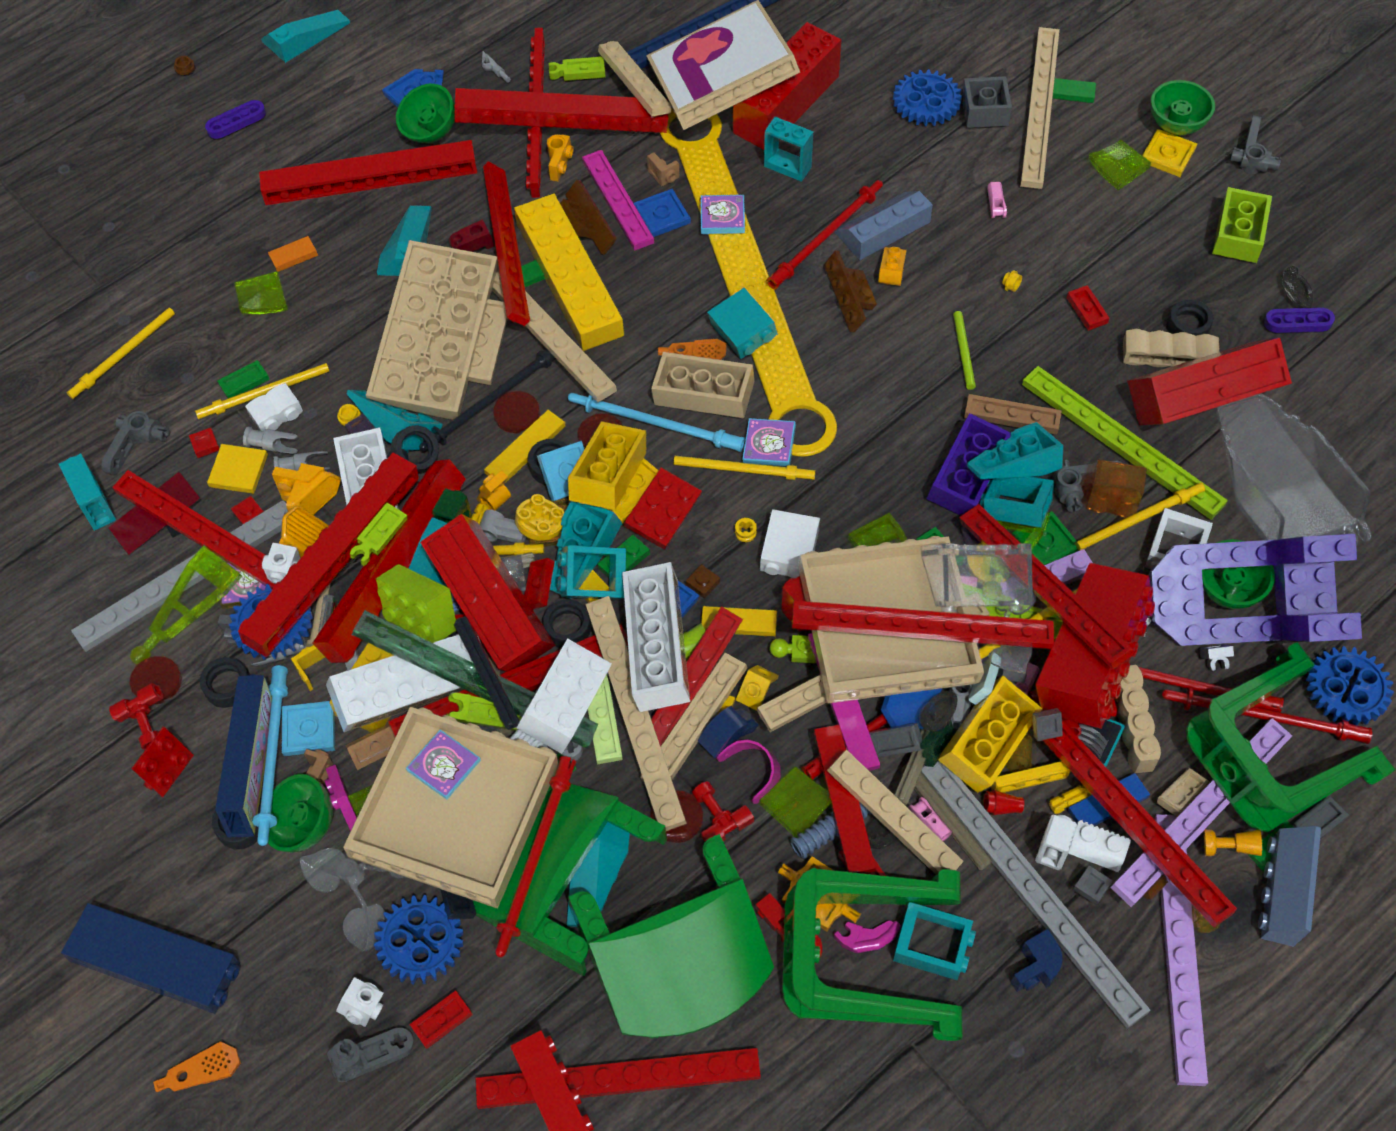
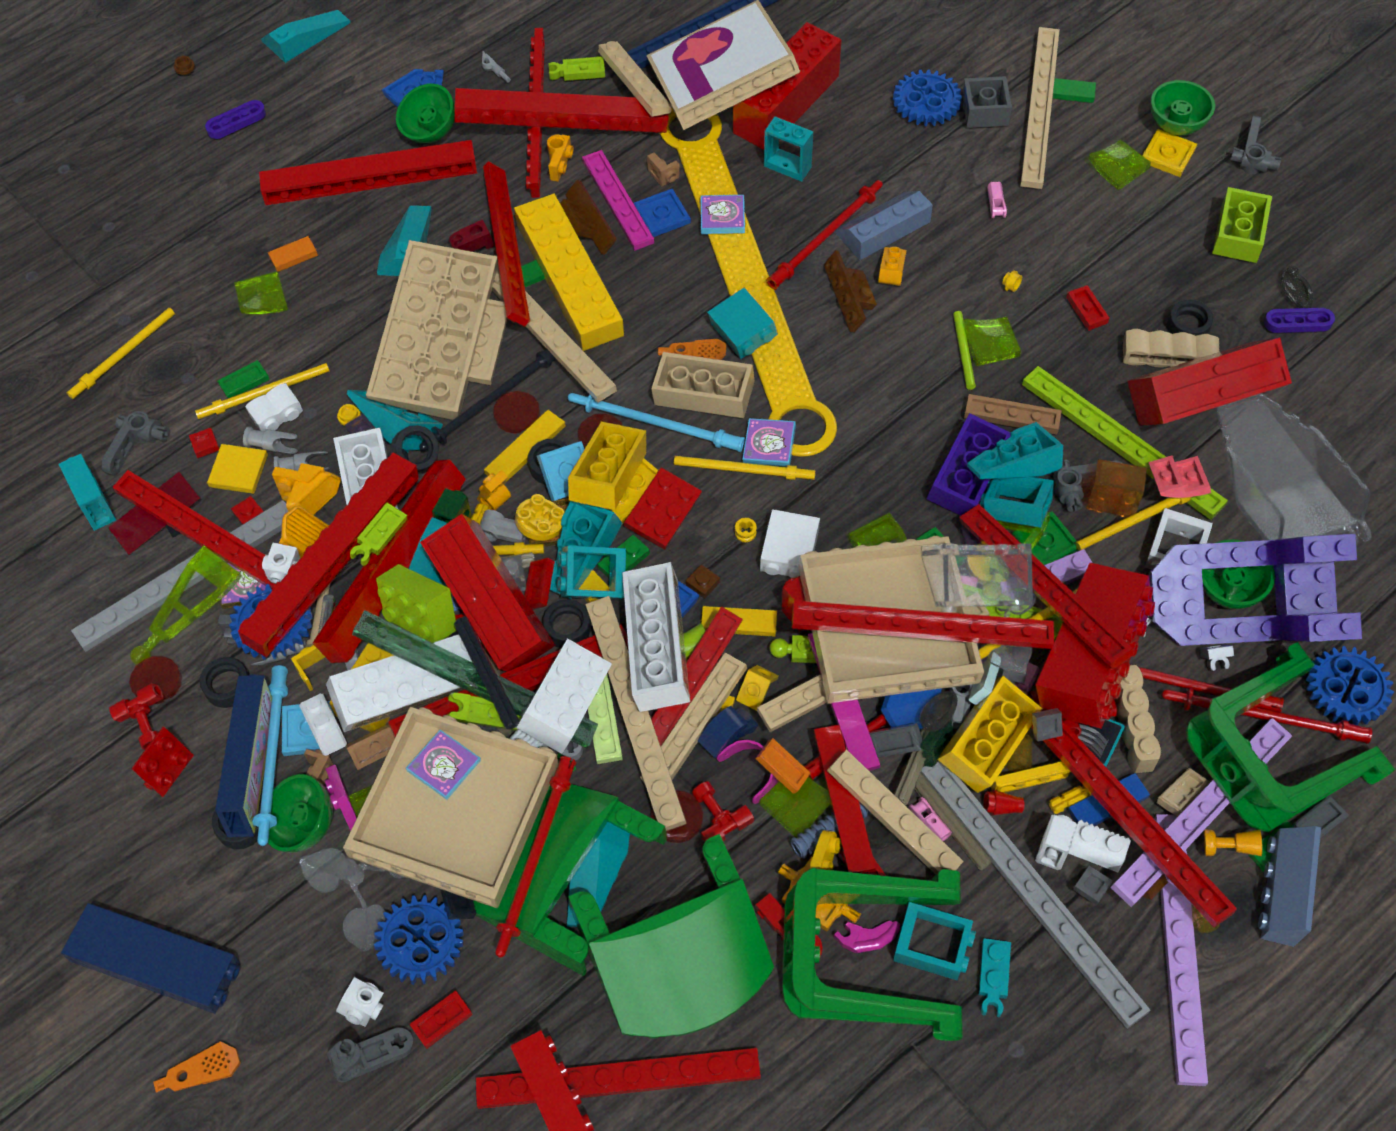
dark blue brick [1011,929,1062,992] -> none
none -> white brick [299,694,347,756]
none -> orange tile [755,738,810,794]
none -> yellow plate [810,830,841,870]
none -> clear neon green plate [964,317,1021,366]
none -> teal plate [978,938,1011,1017]
none -> coral slope [1149,456,1211,498]

